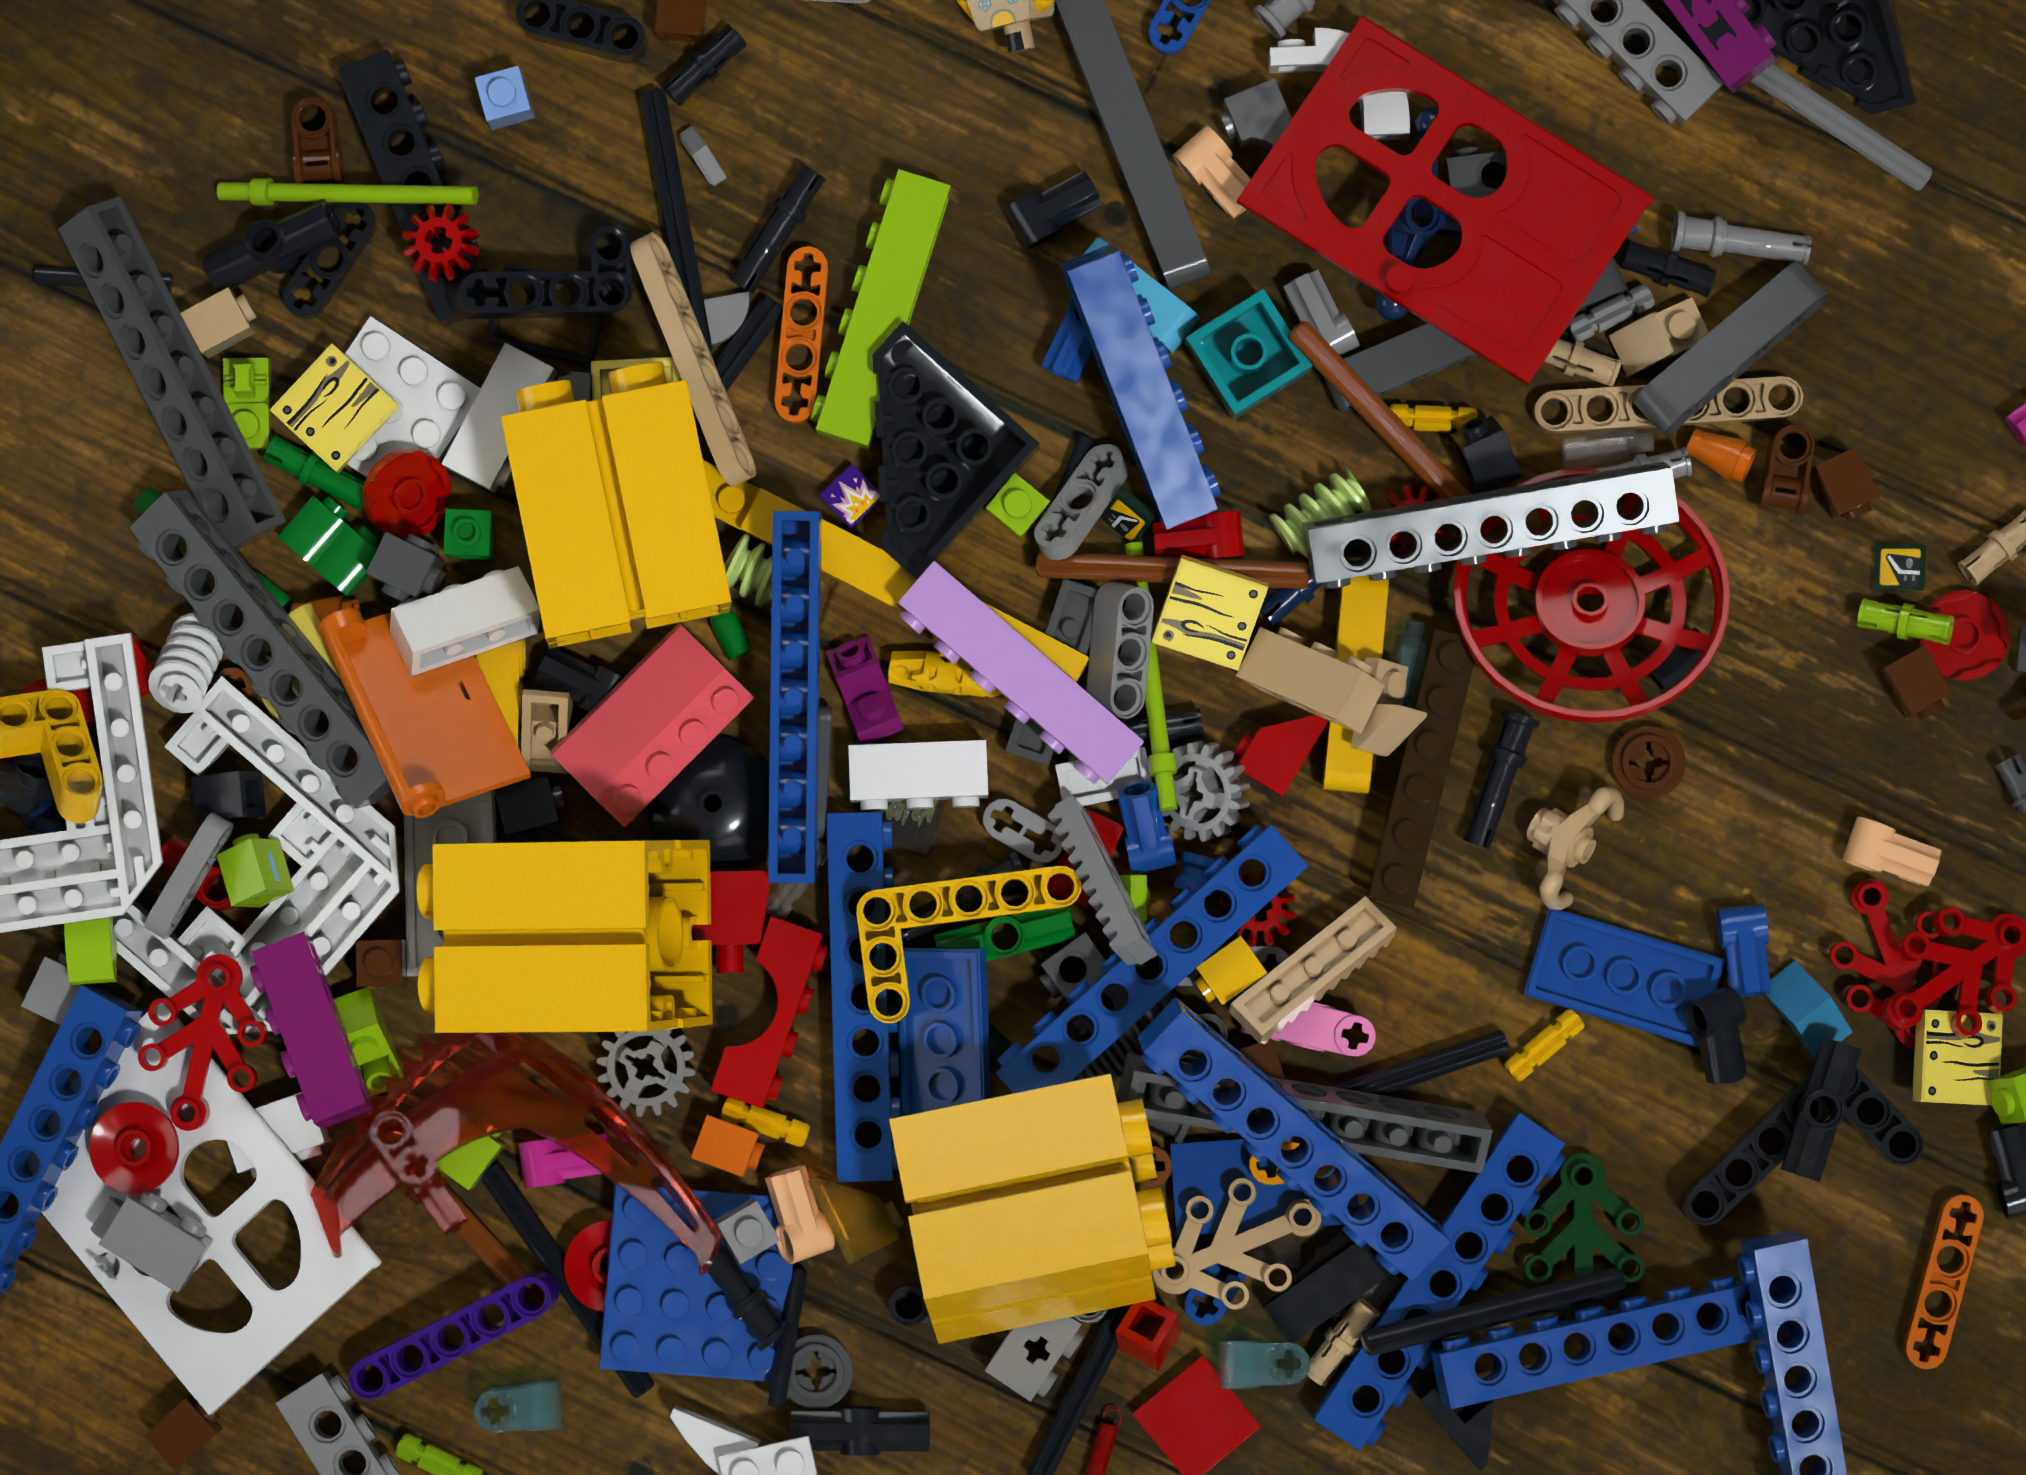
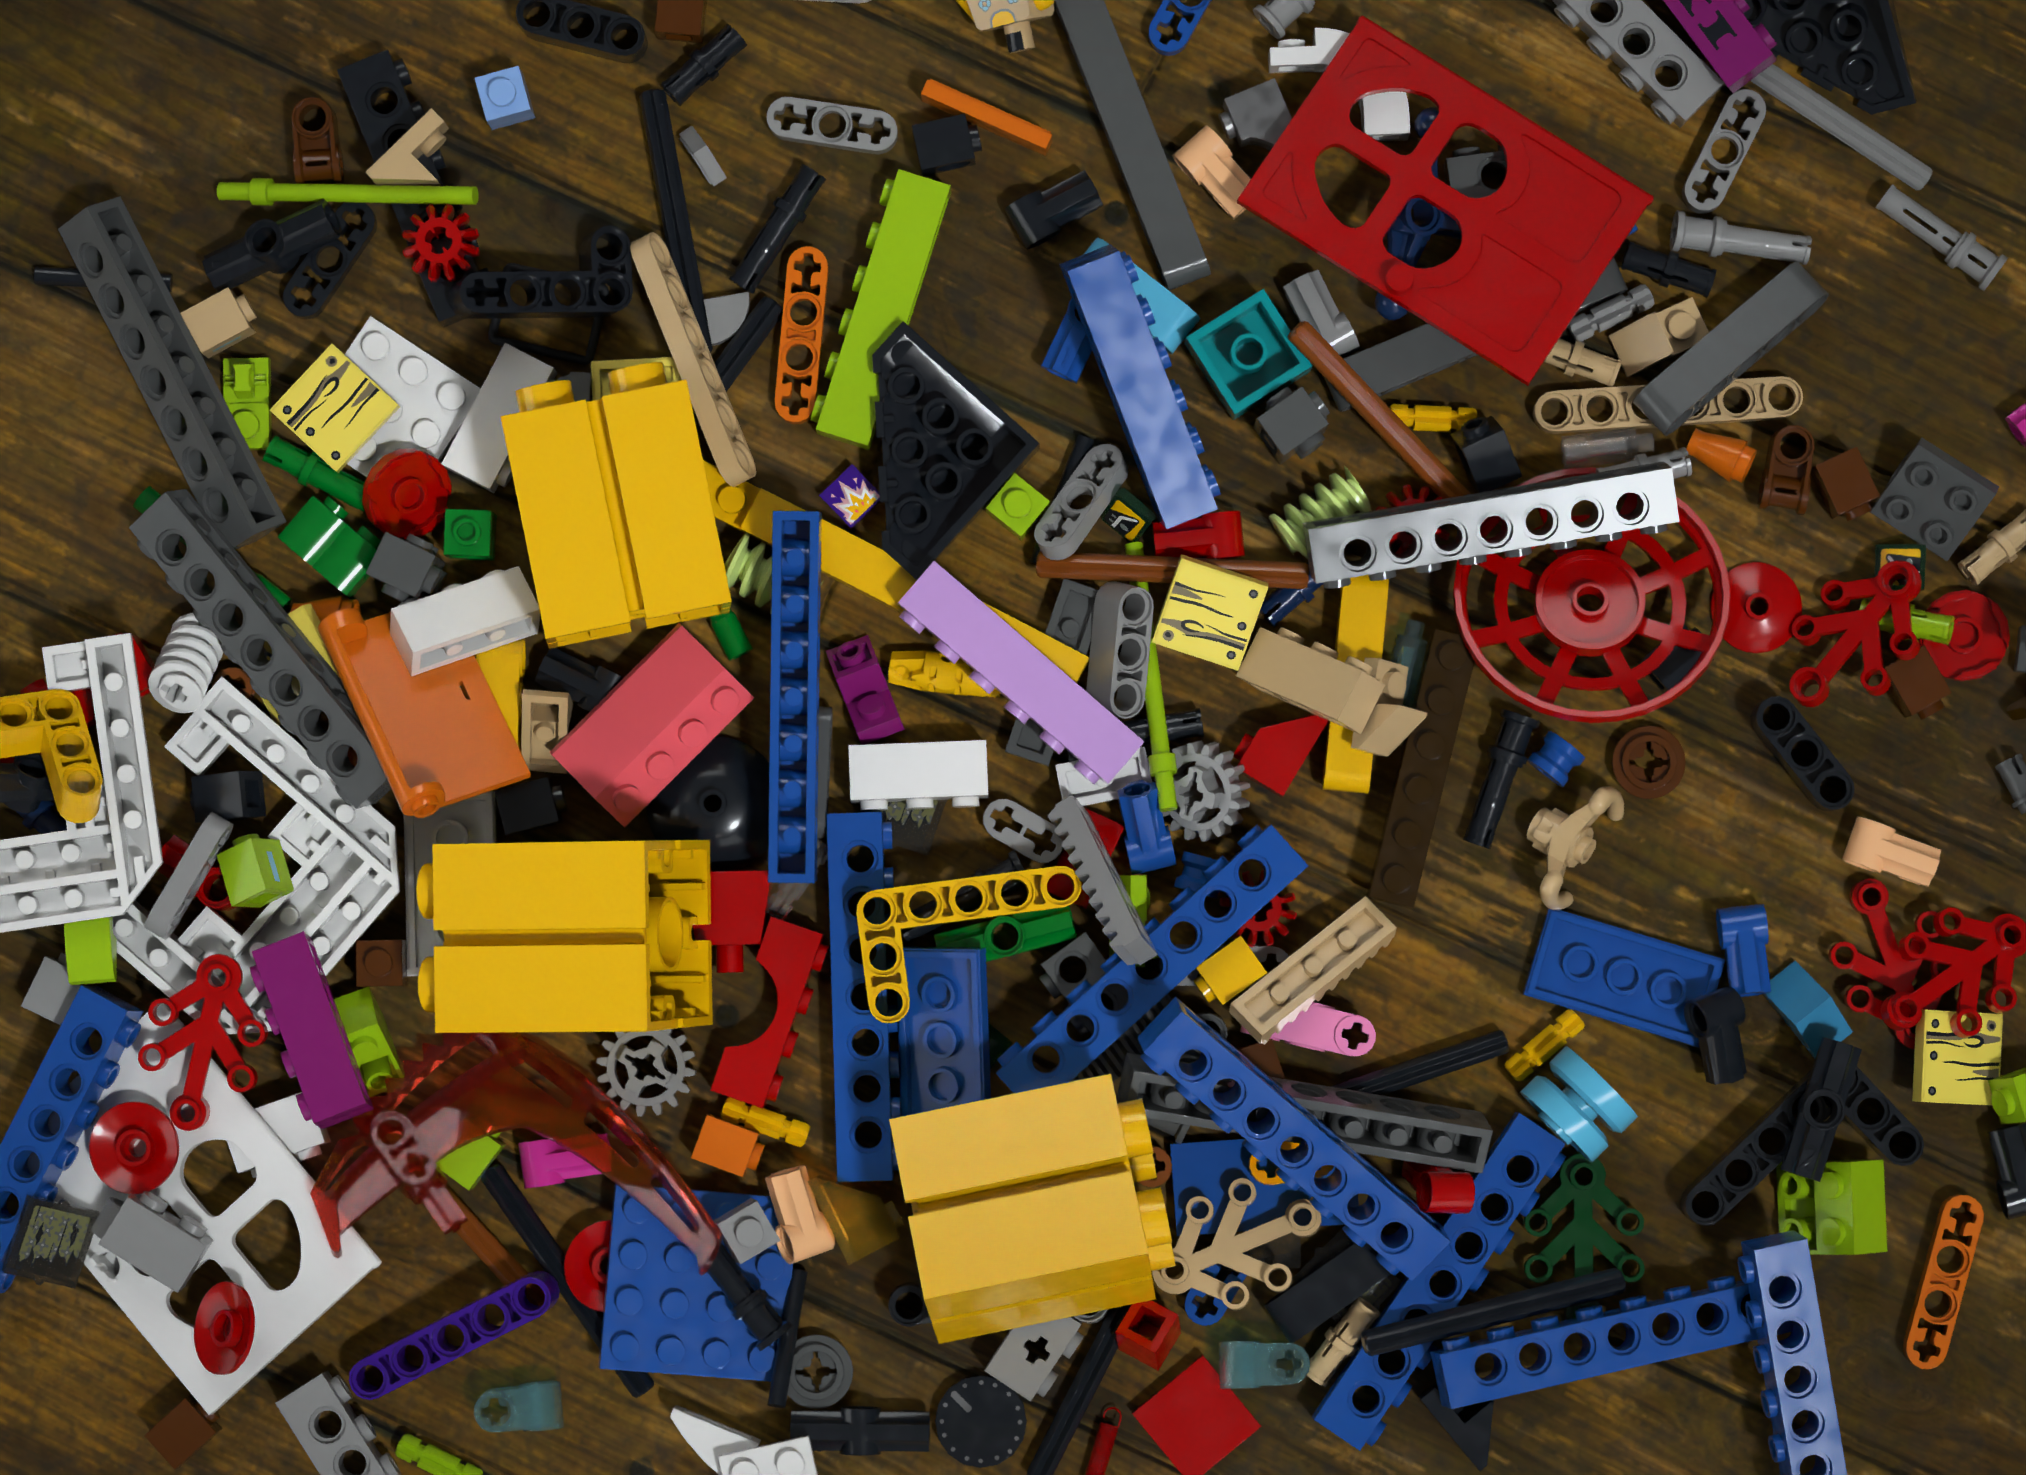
none -> piece [2,1195,100,1288]
none -> red dish [194,1281,255,1375]
none -> tan slope [366,108,449,186]
none -> light grey beam [767,97,898,154]
none -> black brick [912,114,982,176]
none -> orange tile [921,78,1052,156]
none -> black tile [935,1375,1027,1468]
none -> dark grey brick [1253,387,1330,465]
none -> red piece [1401,1161,1475,1214]
none -> medium azure wheel [1520,1046,1638,1162]
none -> blue wheel [1527,731,1585,787]
none -> light grey beam [1682,89,1766,214]
none -> red dish [1710,562,1802,653]
none -> black beam [1750,696,1855,811]
none -> lime slope [1776,1159,1888,1255]
none -> red plant [1789,561,1922,707]
none -> dark grey plate [1870,437,1999,561]
none -> light grey pin [1876,184,2008,291]

